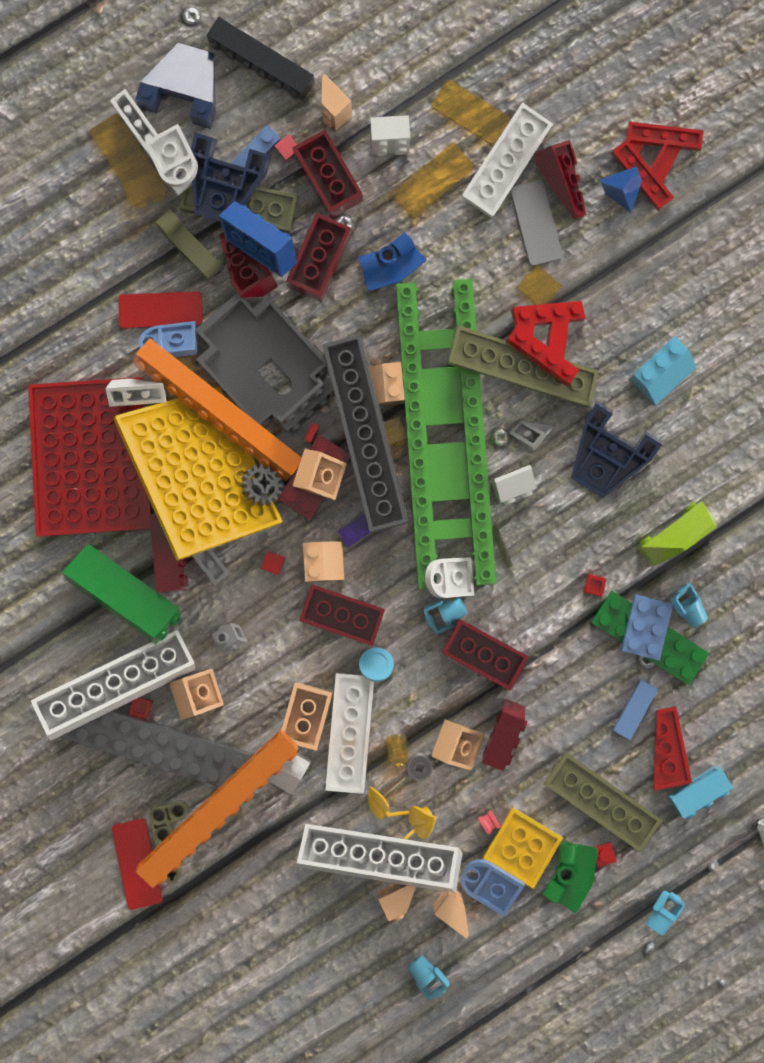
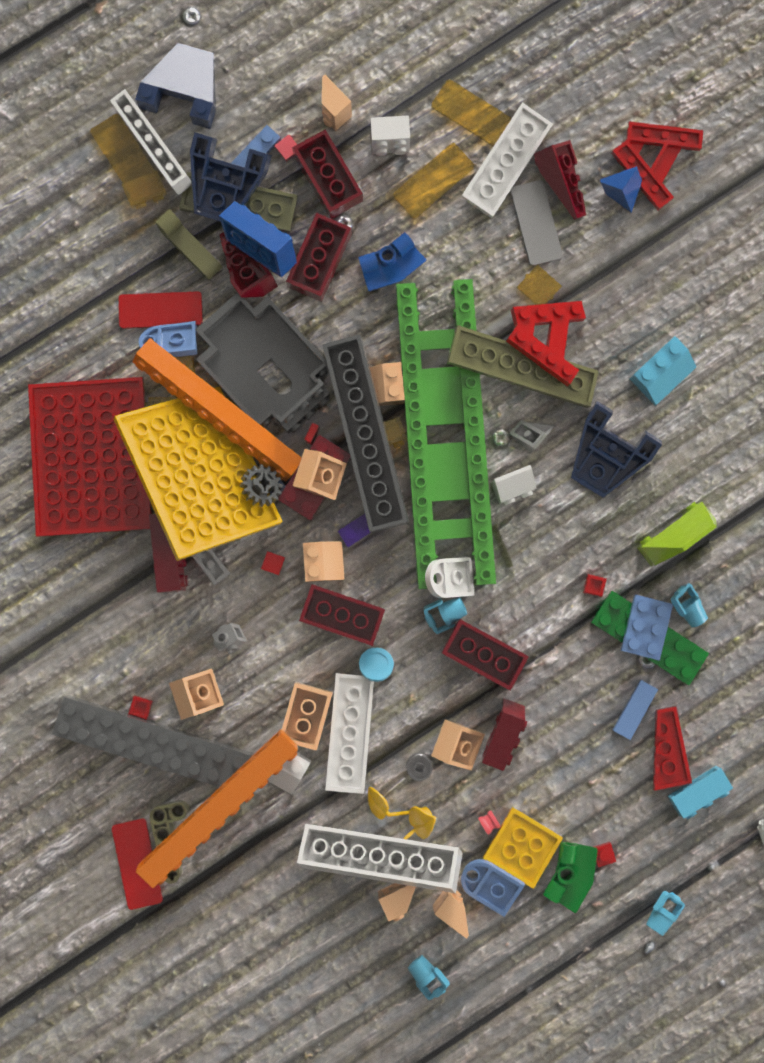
white brick [31,630,195,741] -> none
green brick [62,544,181,644] -> none
white slope [105,379,167,407] -> none
white plate [144,124,198,187] -> none
black brick [207,16,315,101] -> none
clear yellow brick [386,734,409,766] -> none
olive plate [543,752,662,852] -> none

